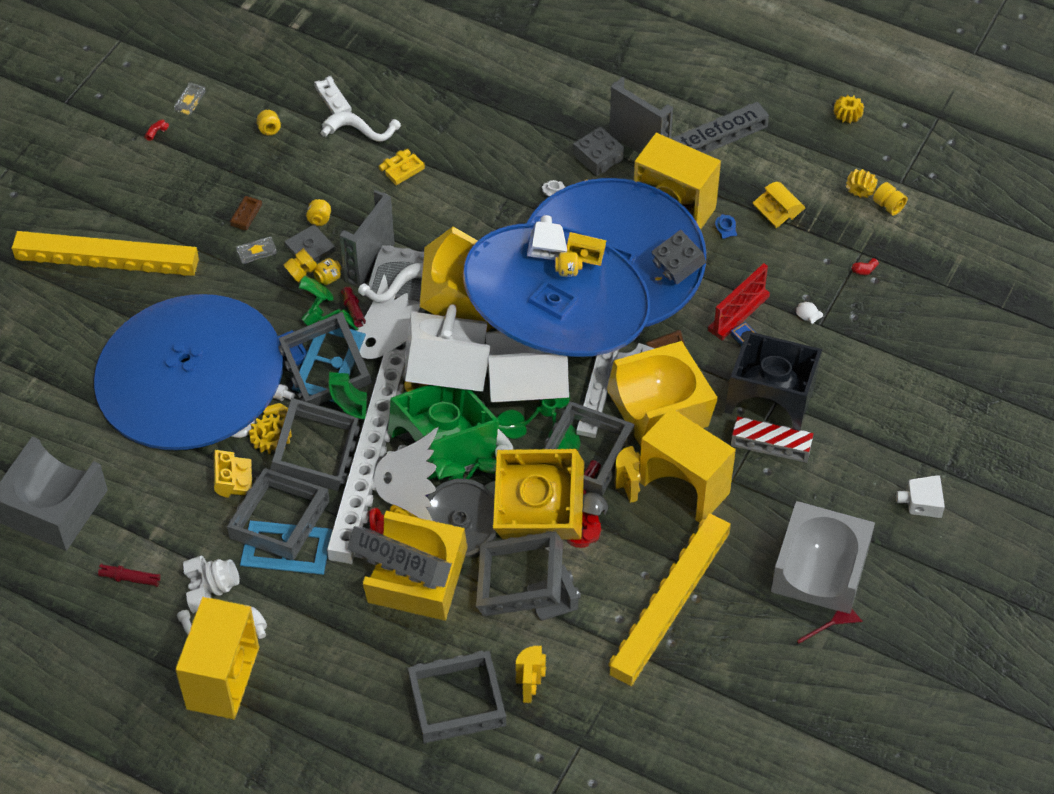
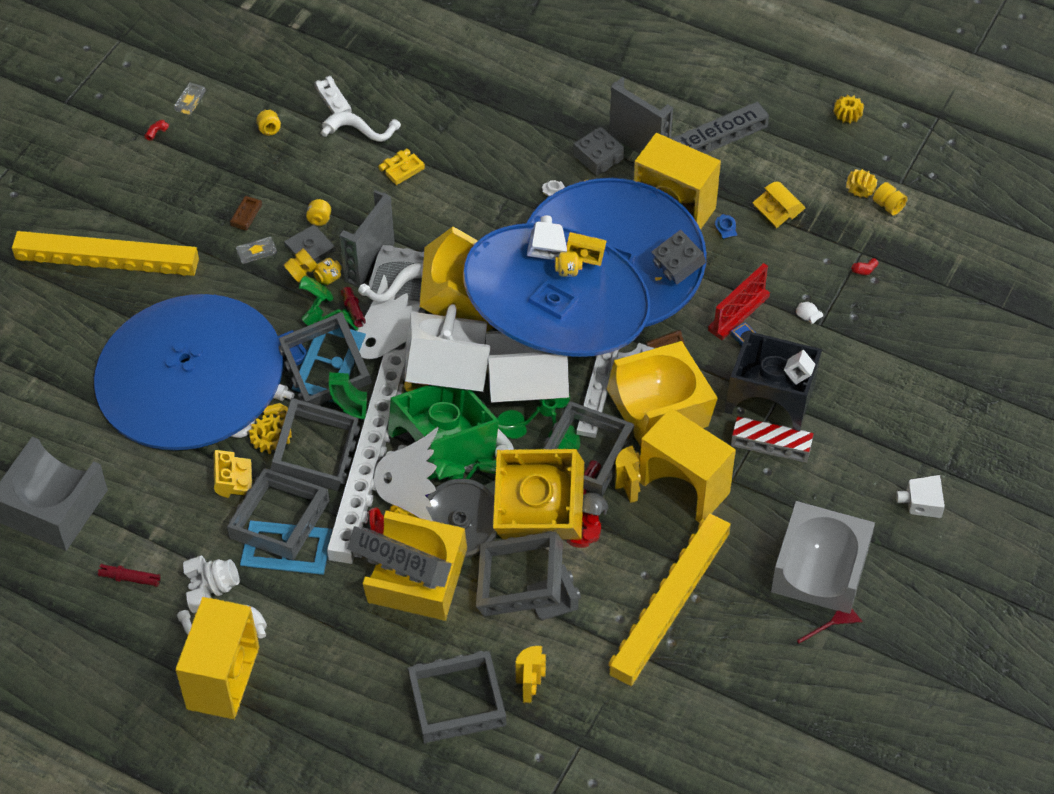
none -> white brick [784,350,815,384]

